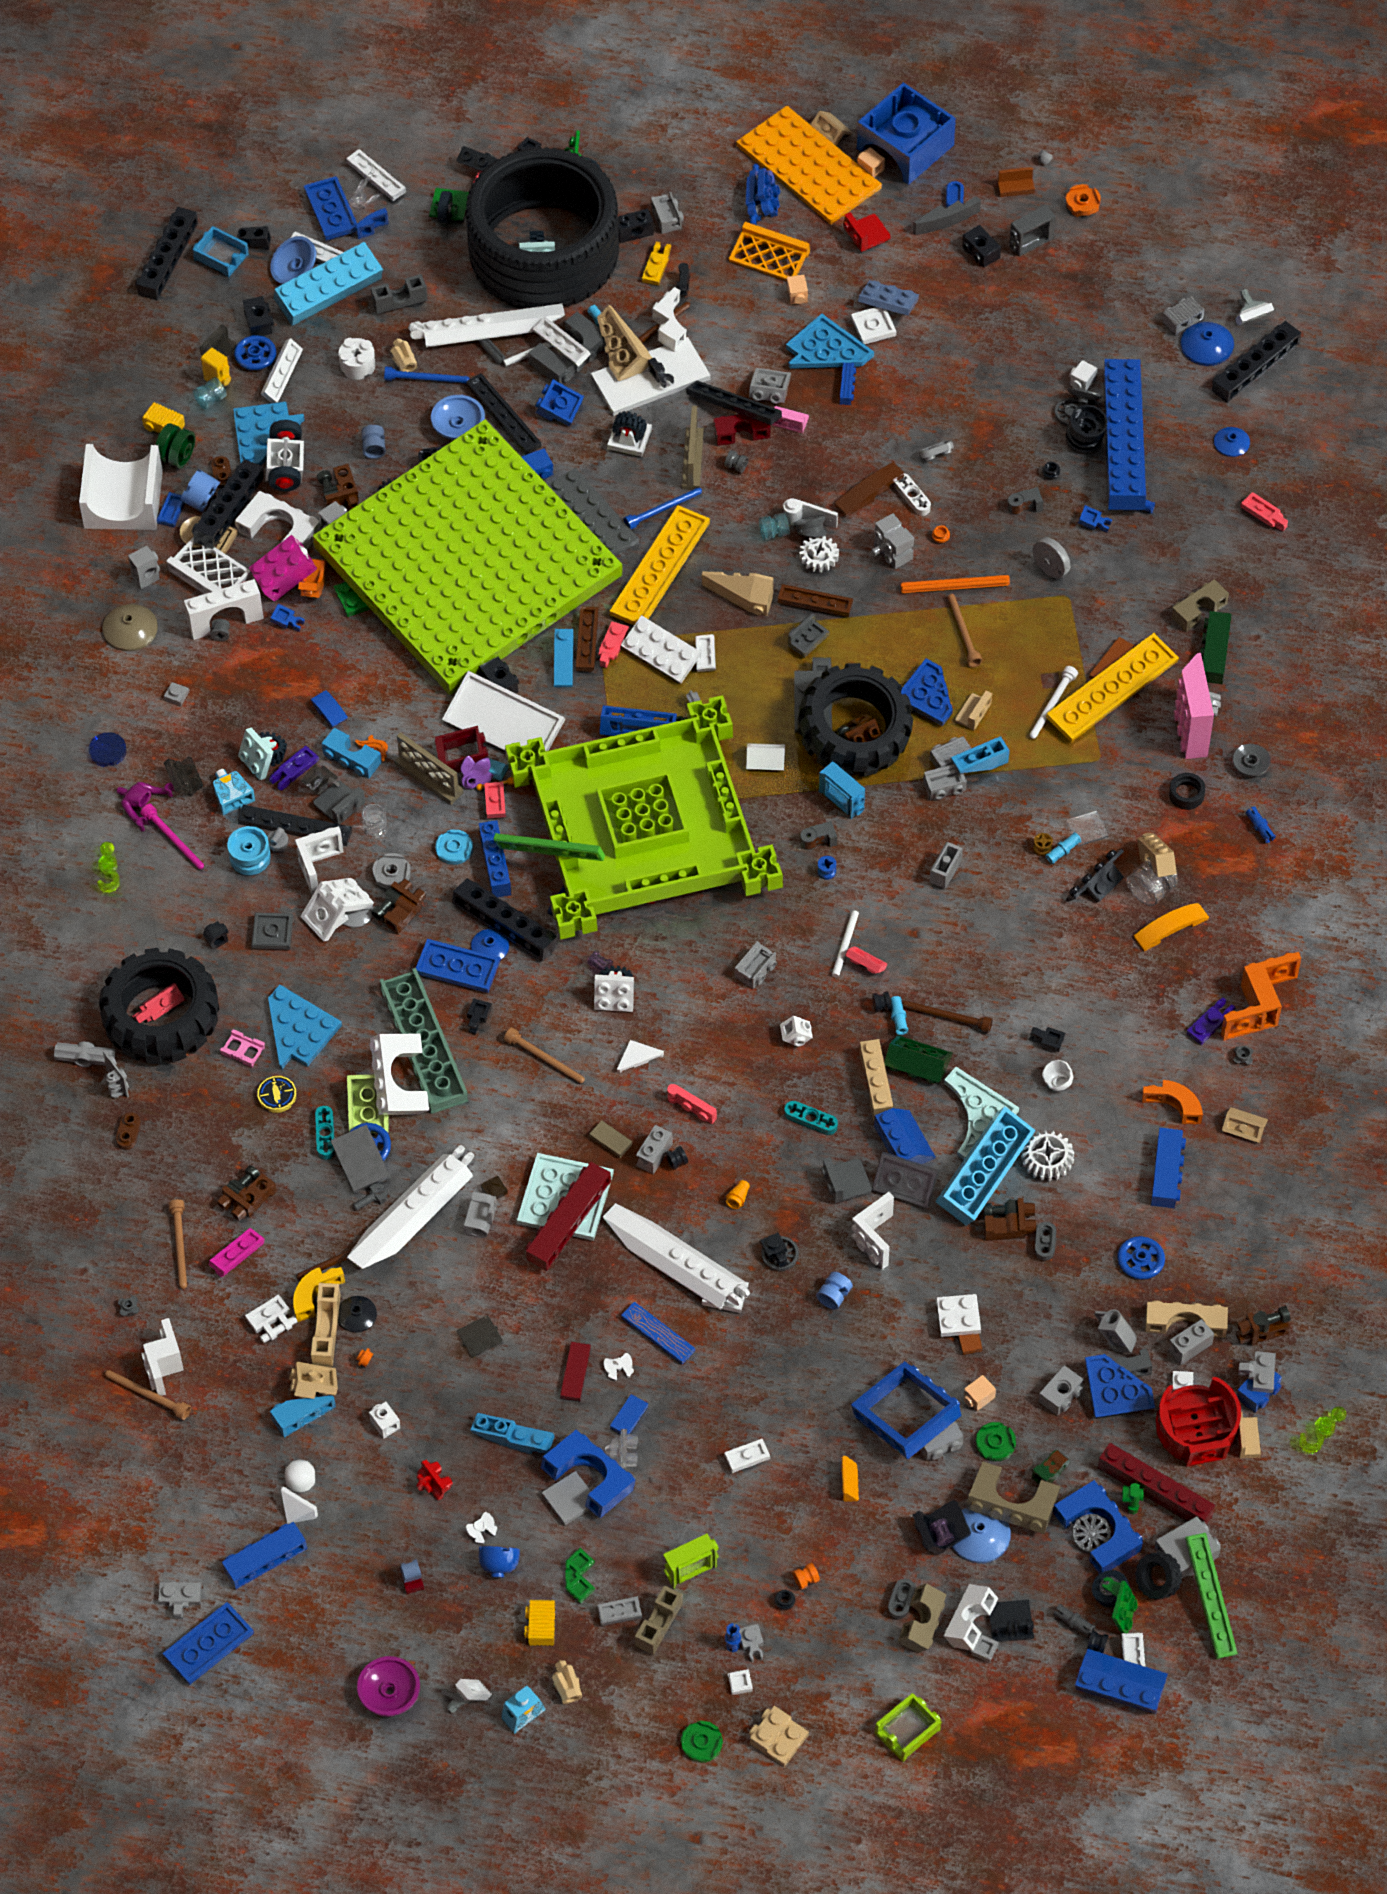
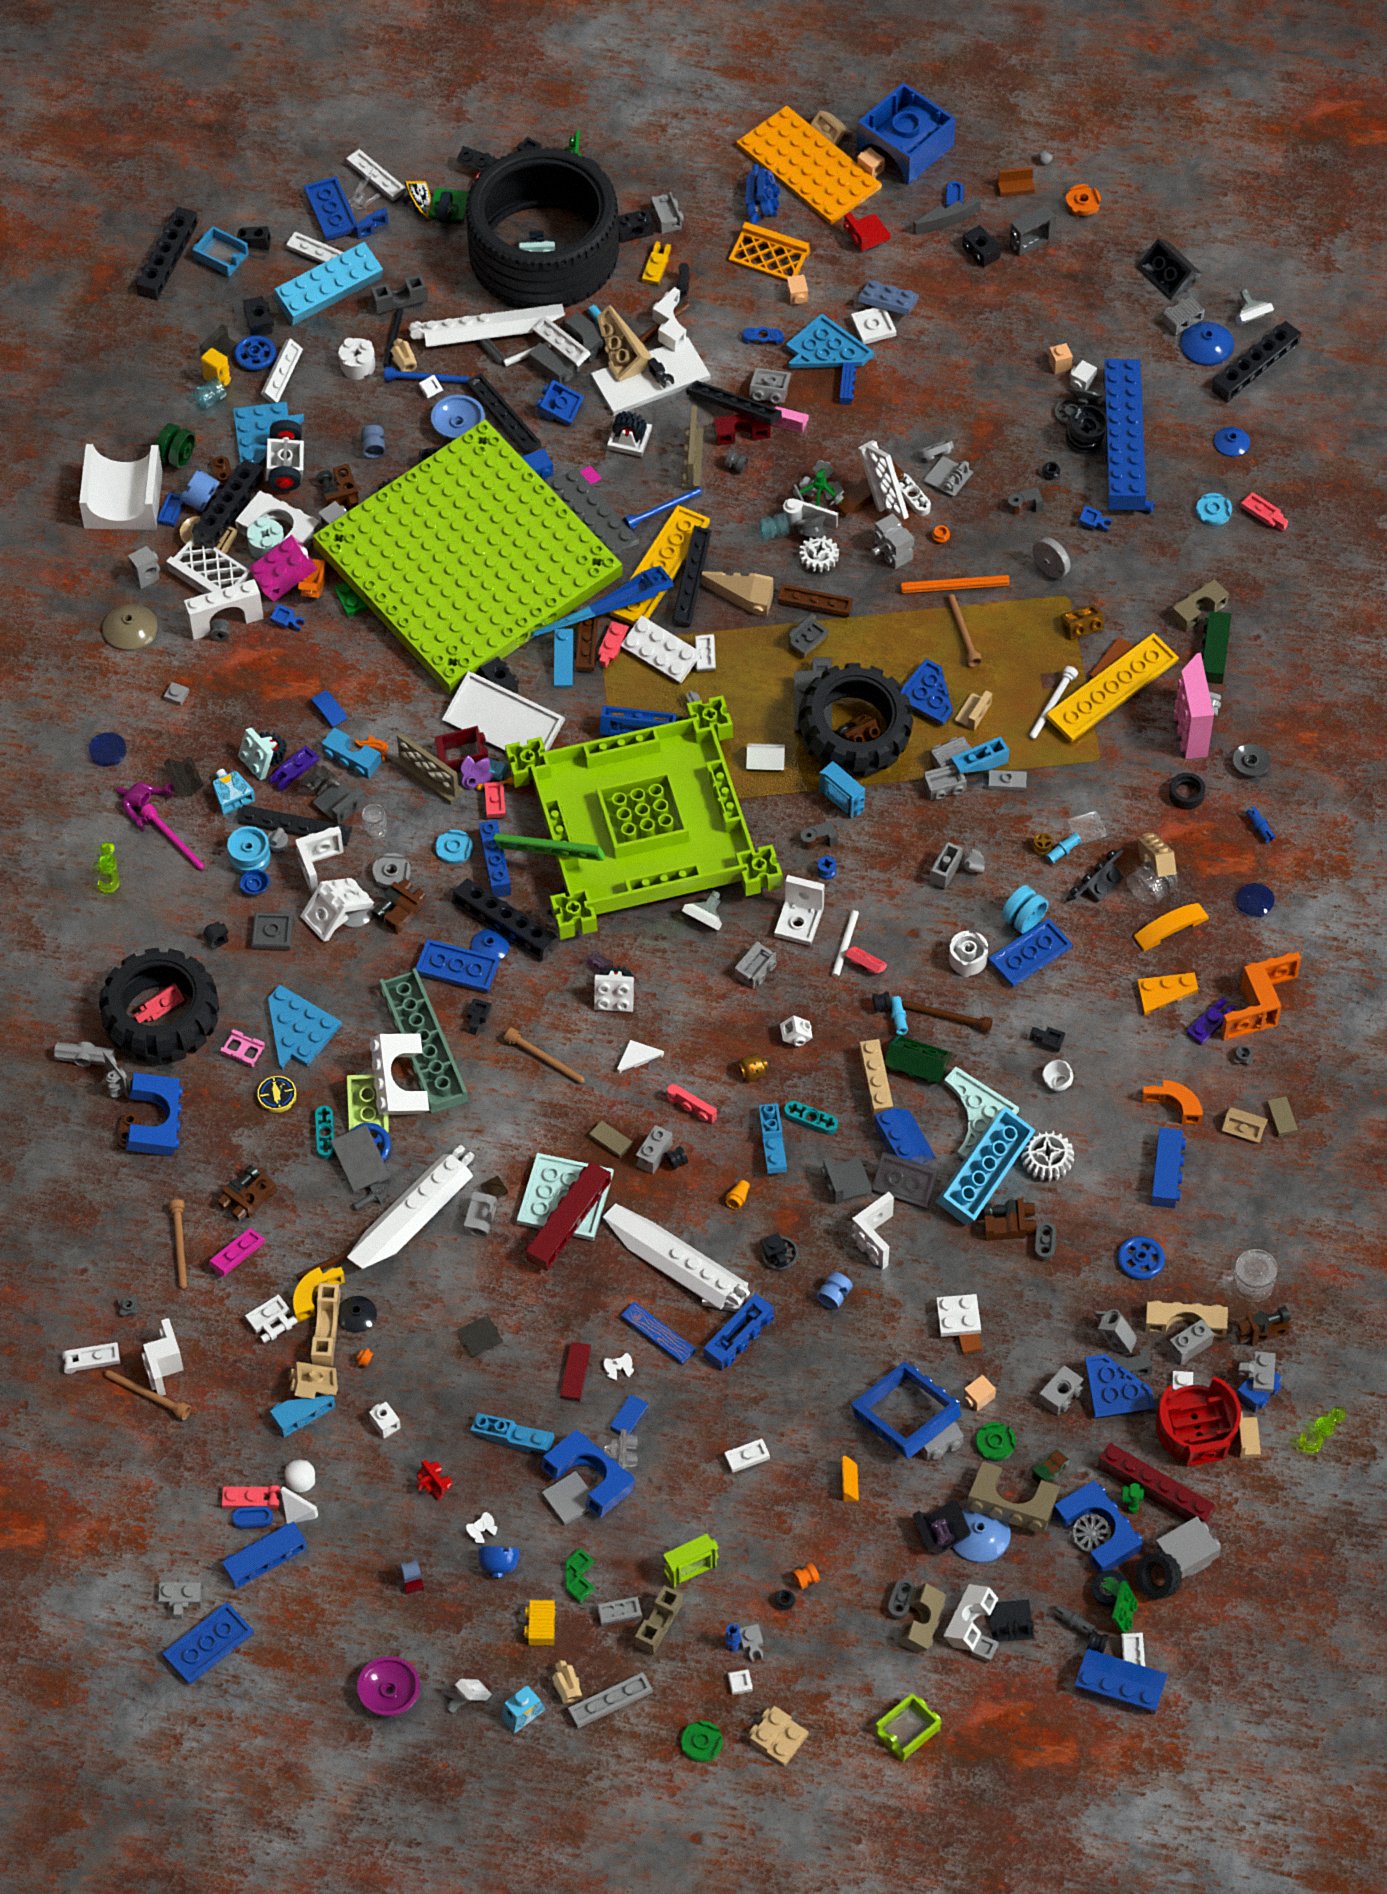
yellow brick [142,402,185,434] -> none
medium blue dish [270,236,316,285] -> none
bright green tile [1185,1532,1238,1659] -> none
none -> white plate [62,1342,120,1374]
none -> blue arch [126,1073,183,1156]
none -> coral plate [222,1485,281,1509]
none -> blue tile [232,1506,273,1529]
none -> blue hat [240,869,271,896]
none -> light aqua brick [247,517,284,560]
none -> black bar [383,308,404,367]
none -> shield [402,181,431,220]
none -> white tile [418,375,443,400]
none -> blue plate [532,565,674,637]
none -> light grey plate [568,1672,653,1728]
none -> dark pink sticker [579,465,602,485]
none -> black plate [672,525,712,627]
none -> piece [682,891,722,931]
none -> blue brick [704,1293,774,1371]
none -> pearl gold head [738,1053,768,1082]
none -> blue piece [742,327,784,345]
none -> dark azure slope [759,1103,787,1174]
none -> white bracket [774,875,825,946]
none -> light grey plant [793,460,844,509]
none -> white fence [858,440,909,520]
none -> light grey hinge [924,456,973,497]
none -> white brick [949,931,988,977]
none -> light grey piece [963,849,985,873]
none -> light grey plate [988,770,1027,791]
none -> blue plate [989,918,1073,988]
none -> medium azure wheel [1001,885,1049,934]
none -> light nougat brick [1048,343,1073,374]
none -> pearl gold bracket [1060,604,1105,639]
none -> black slope [1137,238,1202,299]
none -> light orange wing [1137,972,1198,1016]
none -> medium azure tile [1196,493,1232,526]
none -> clear wheel [1233,1249,1278,1302]
none -> clear blue dish [1236,883,1275,917]
none -> dark tan tile [1267,1096,1298,1137]

